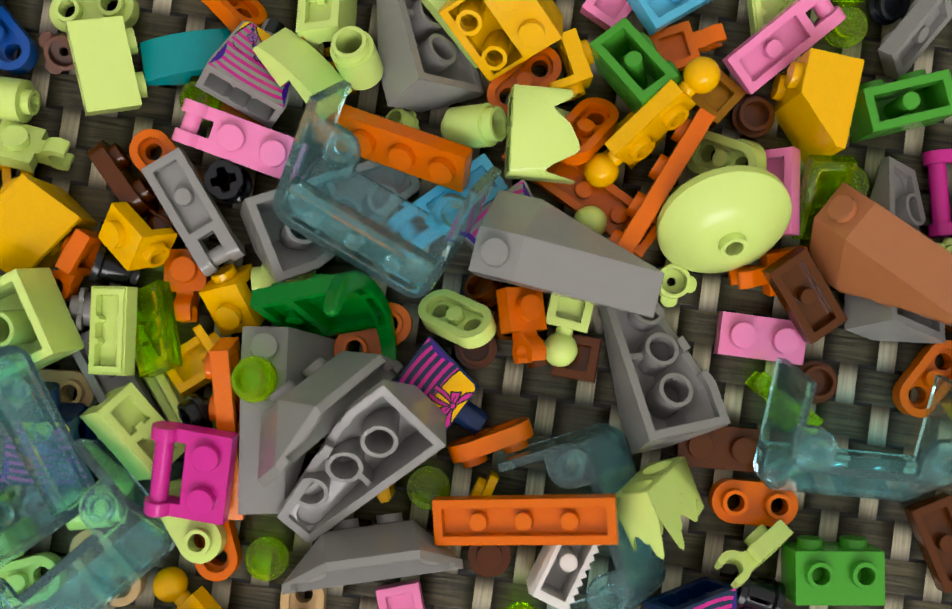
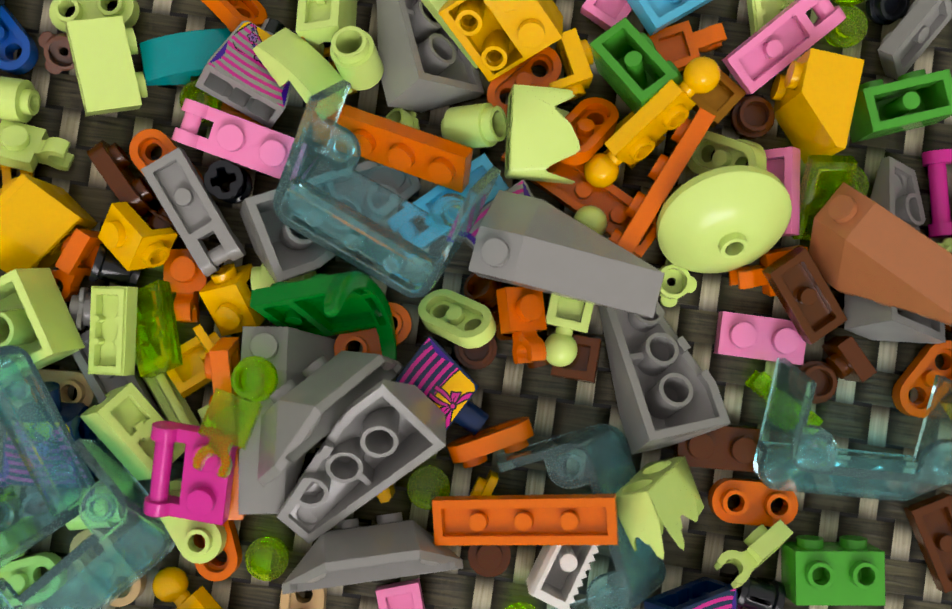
black plate [177,393,213,428] -> none
none -> clear neon green plate [193,388,263,479]
none -> reddish brown plate [821,336,877,382]

